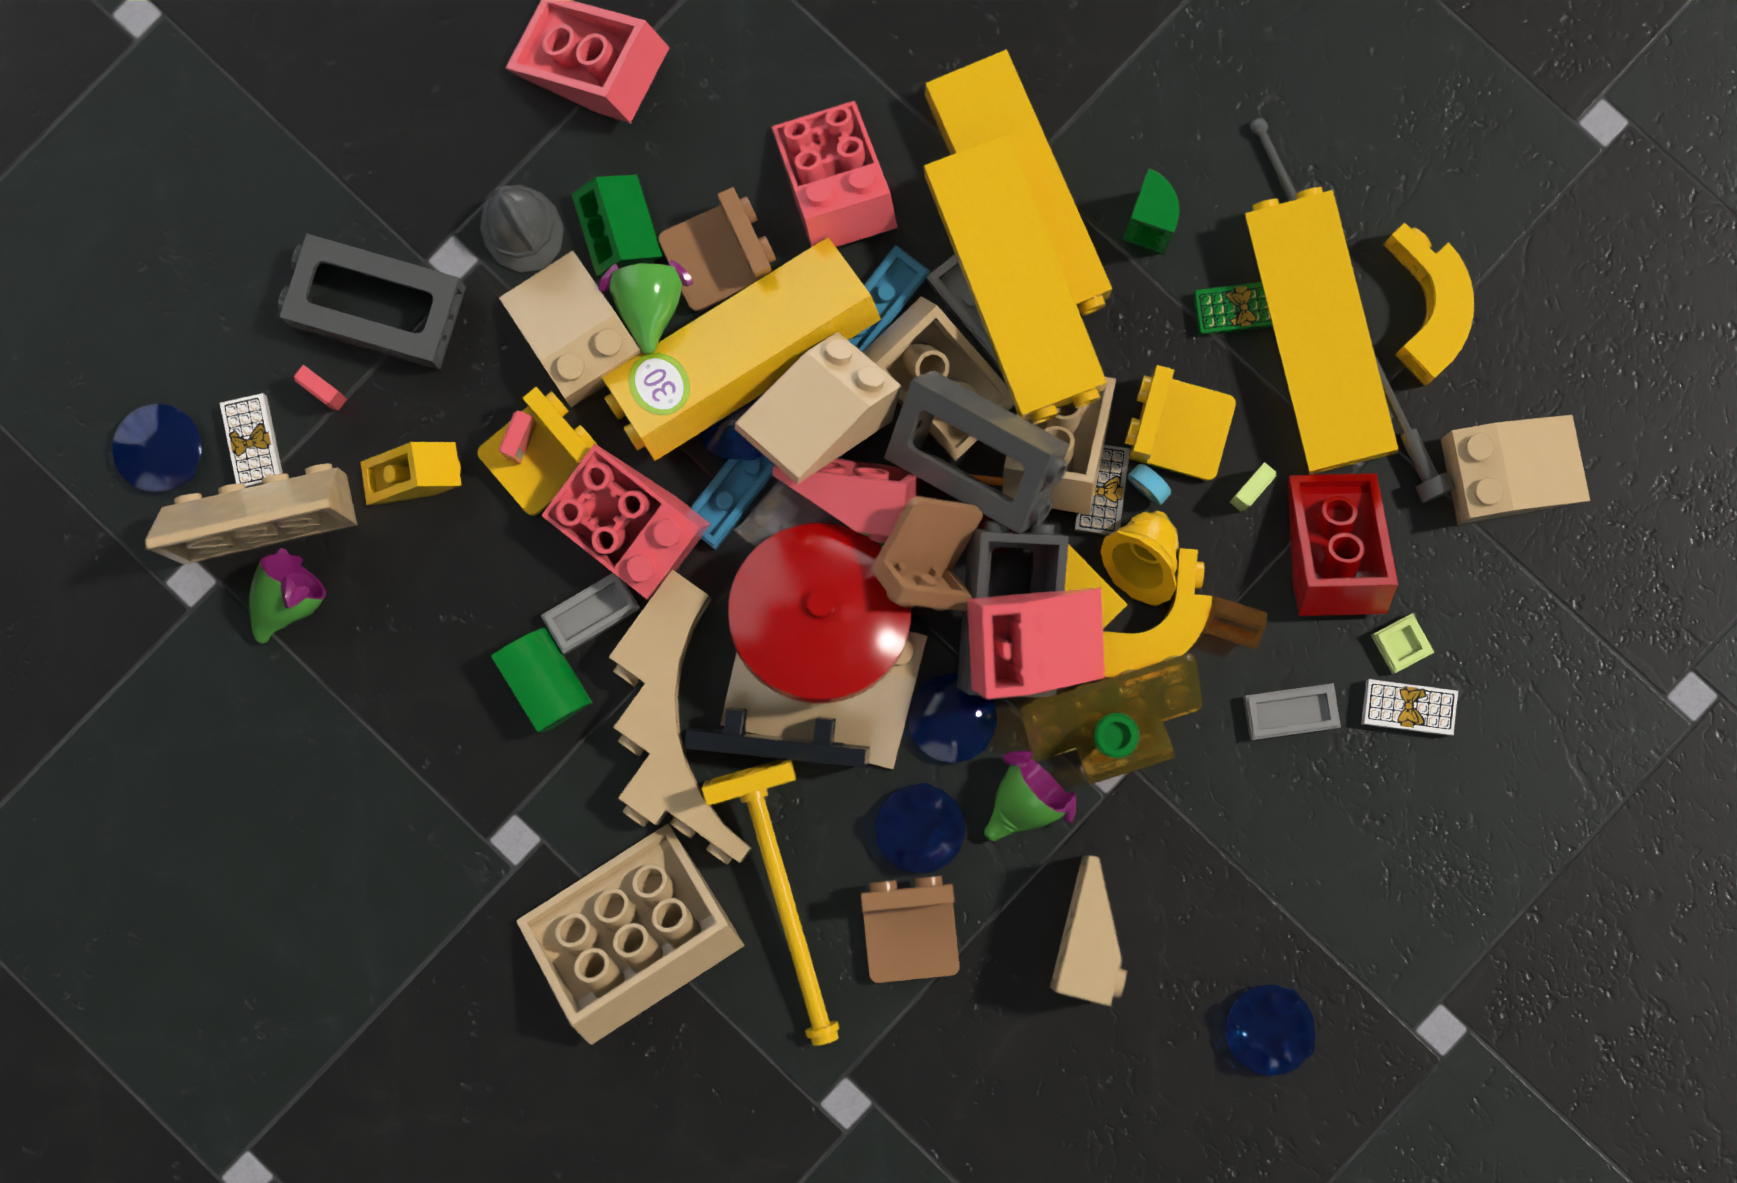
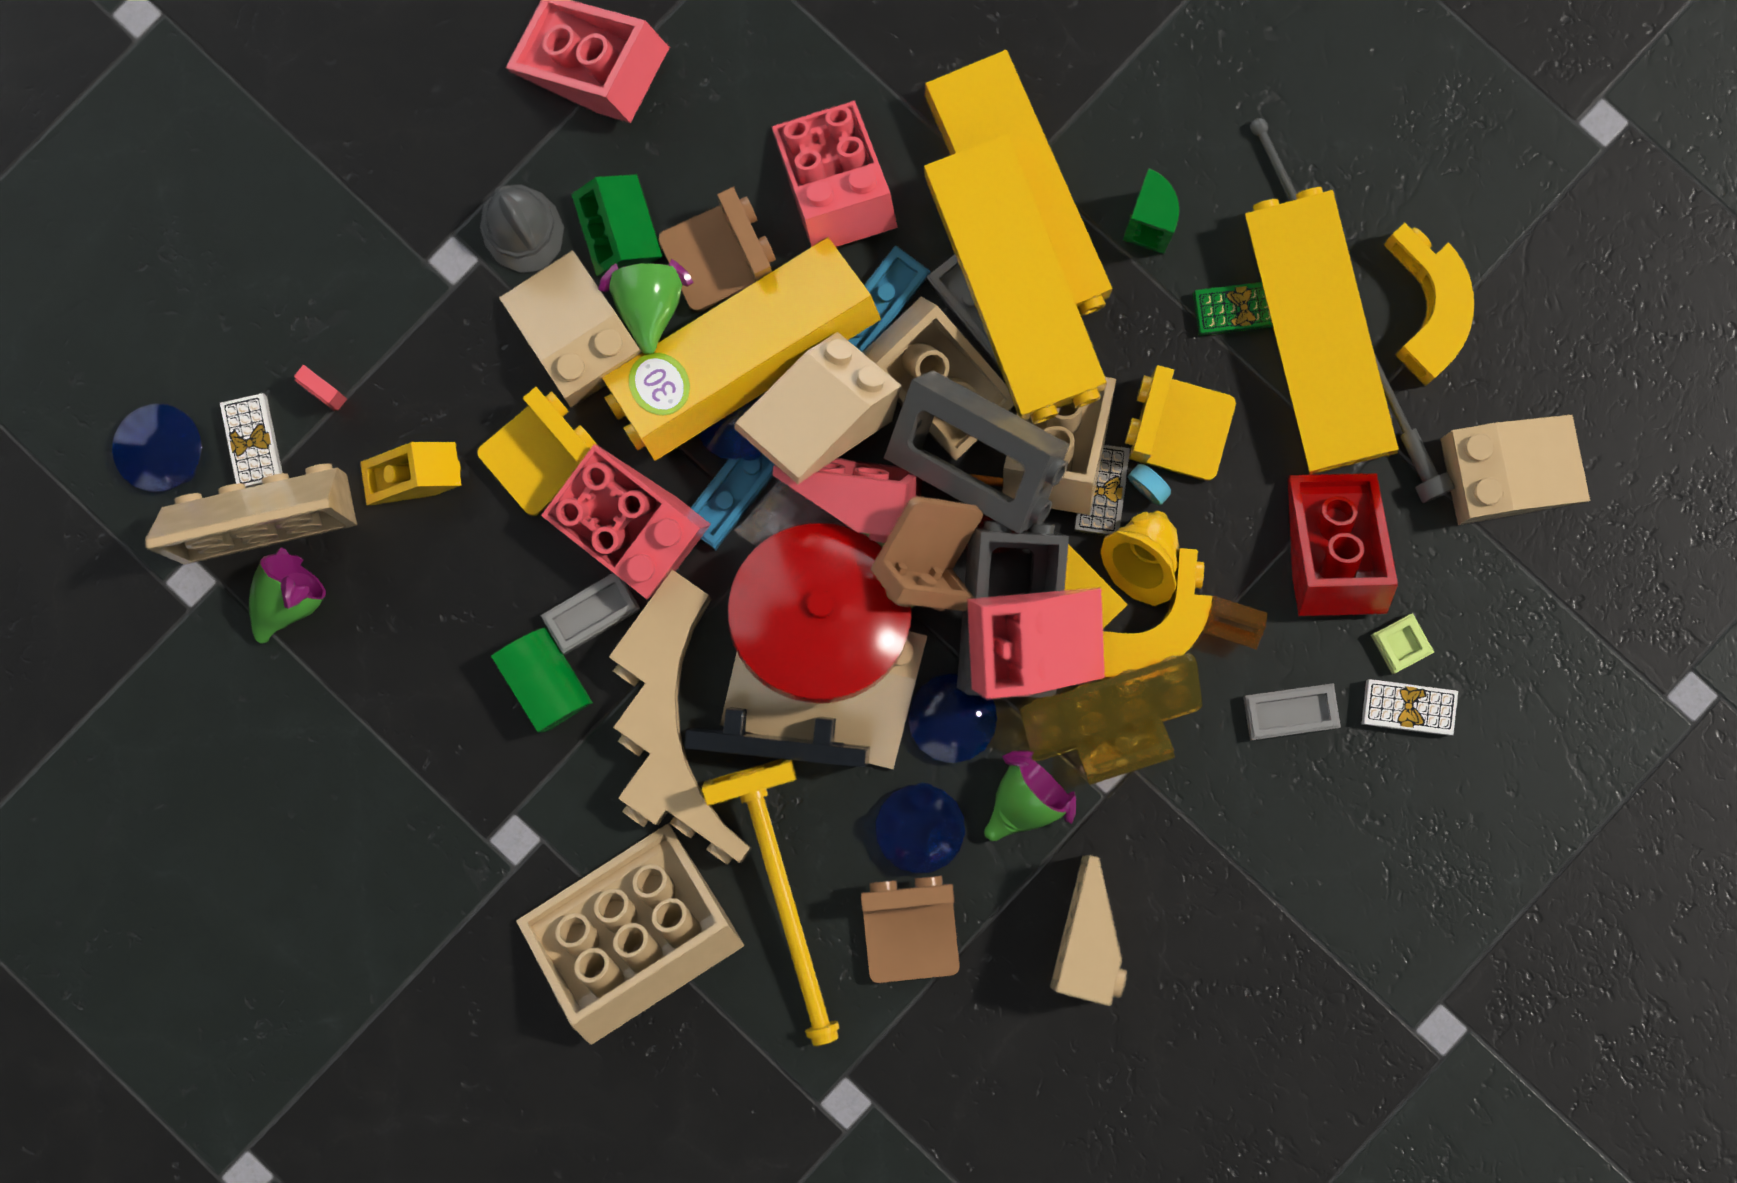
dark grey piece [278,233,466,370] -> none
coral tile [499,410,537,464] -> none
green tile [1092,713,1140,758] -> none
clear blue dish [1226,985,1316,1076] -> none
yellowish green tile [1230,462,1276,512] -> none

